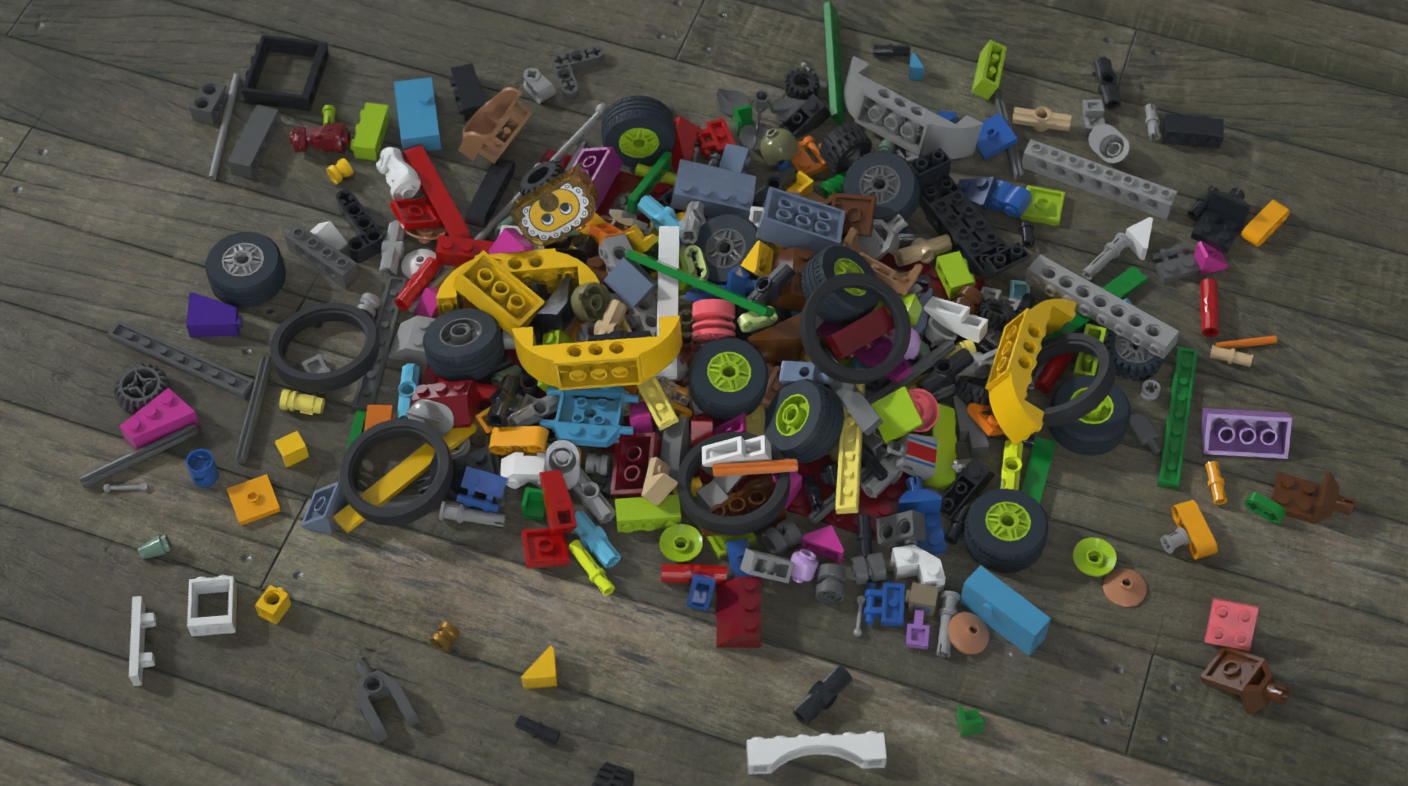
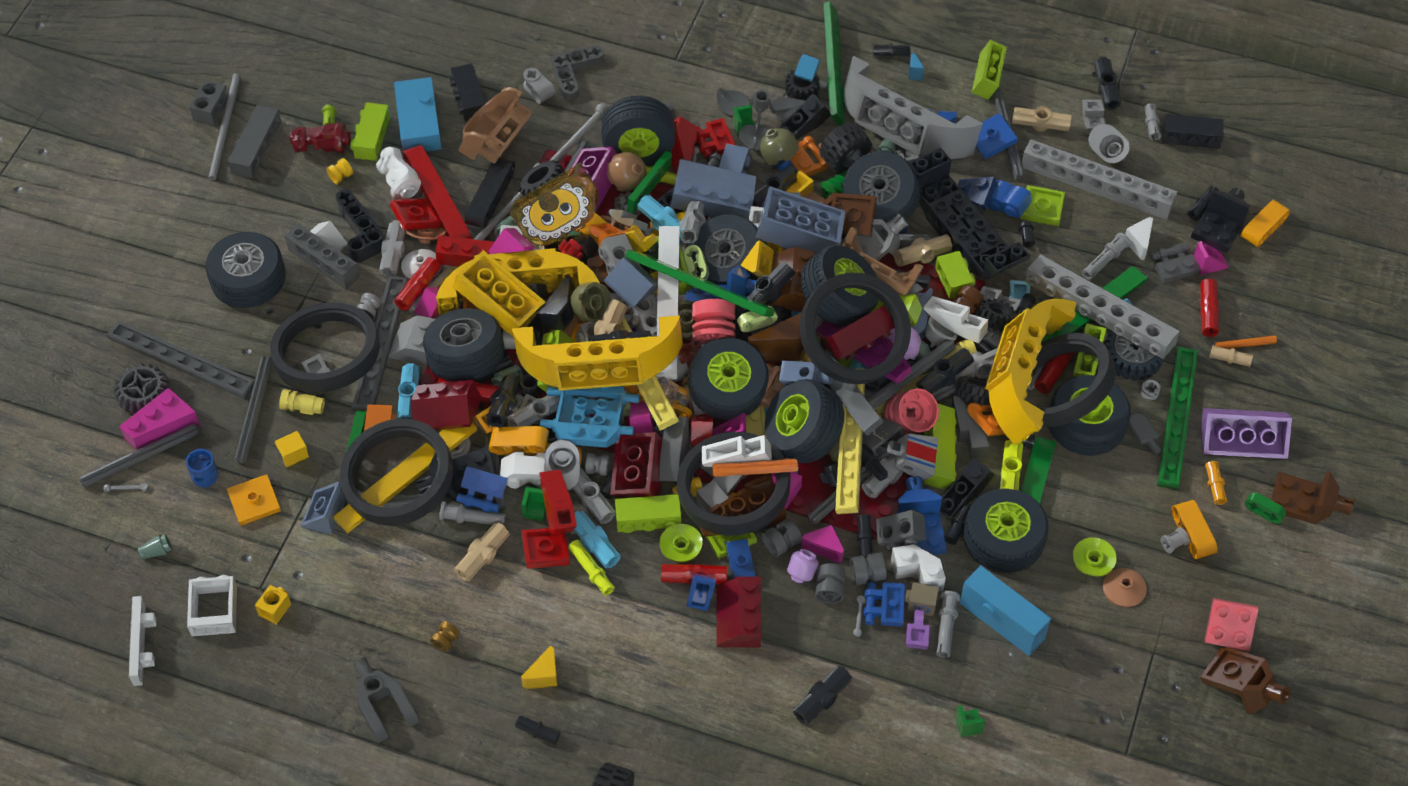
dark purple slope [186,293,243,337] -> none
black window [241,35,330,111] -> none
light grey piece [406,399,454,436] -> none
tan slope [641,457,678,506] -> none
light grey brick [740,548,794,584] -> none
white arch [747,731,887,775] -> none
black pin [802,473,824,512] -> none
lime tile [871,386,924,444] -> none
nougat dish [948,612,989,655] -> none
light grey axle [951,458,973,473] -> none
none -> tan piece [454,523,509,581]
none -> red gear [558,239,583,260]
none -> medium nougat cylinder [607,152,646,192]
none -> dark azure slope [794,54,819,82]

